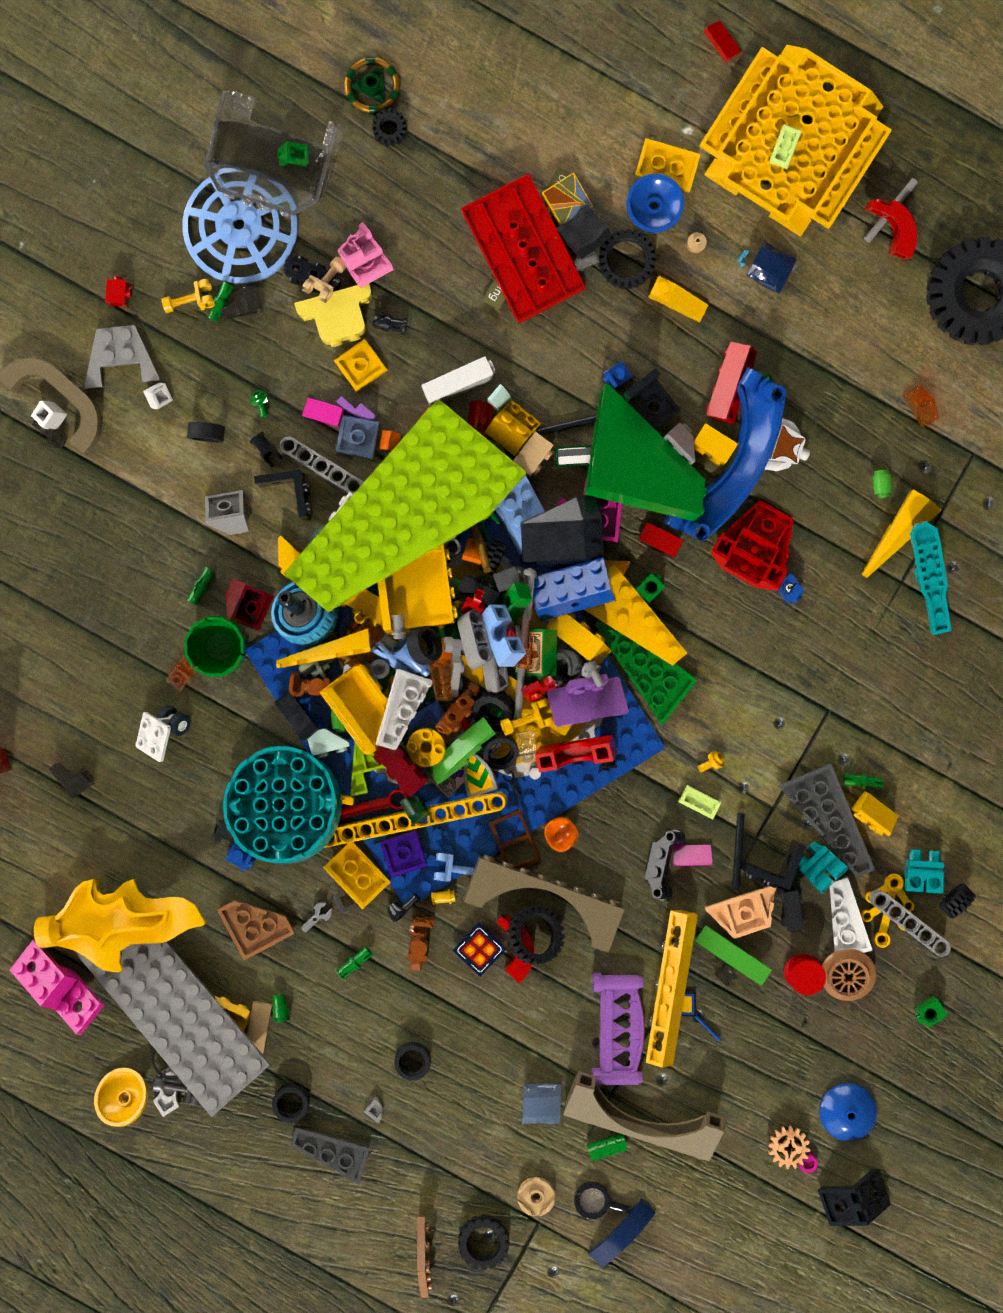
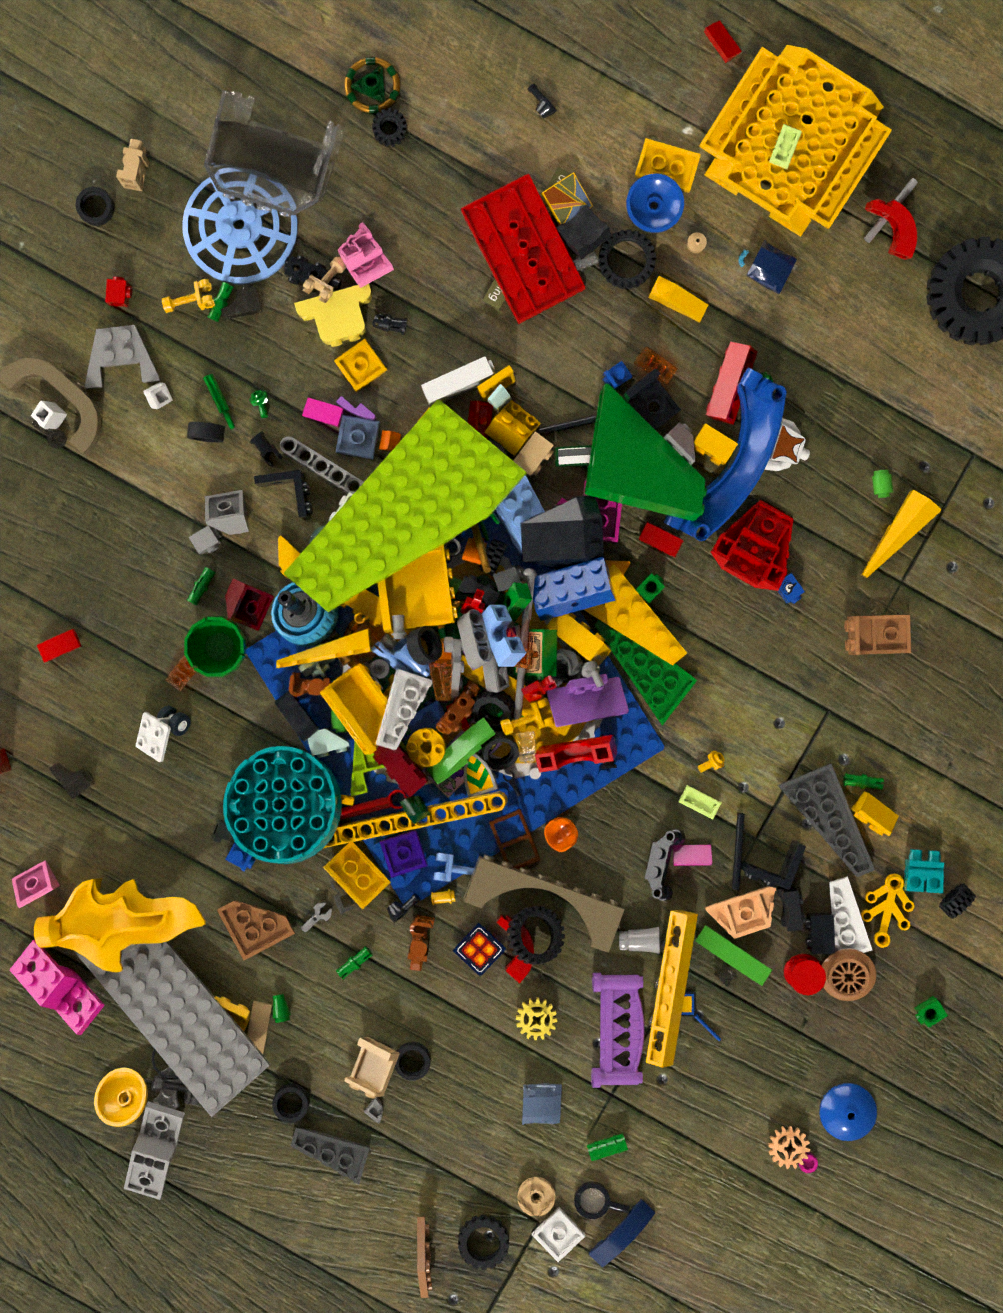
green bracket [277,141,309,166] -> none
dark tan arch [563,1071,725,1161] -> none
teal hips [799,841,848,894] -> none
black bracket [818,1169,891,1226] -> none
light grey beam [869,889,951,957] -> none
clear orange slope [903,385,939,428] -> none
teal piece [909,521,952,636] -> none
none -> bright pink slope [12,861,60,908]
none -> red slope [36,629,82,663]
none -> black tyre [75,186,115,226]
none -> tan hips [116,139,149,191]
none -> light grey bracket [124,1101,185,1200]
none -> light grey brick [189,525,221,555]
none -> green axle [203,374,235,430]
none -> tan panel [344,1037,400,1099]
none -> yellow tile [477,365,516,402]
none -> light yellow gear [516,997,557,1040]
none -> black bar [528,83,557,119]
none -> white tile [532,1207,586,1262]
none -> light grey plant [619,927,660,954]
none -> clear orange slope [634,347,678,385]
none -> black brick [805,912,835,954]
none -> medium nougat bracket [844,615,911,655]

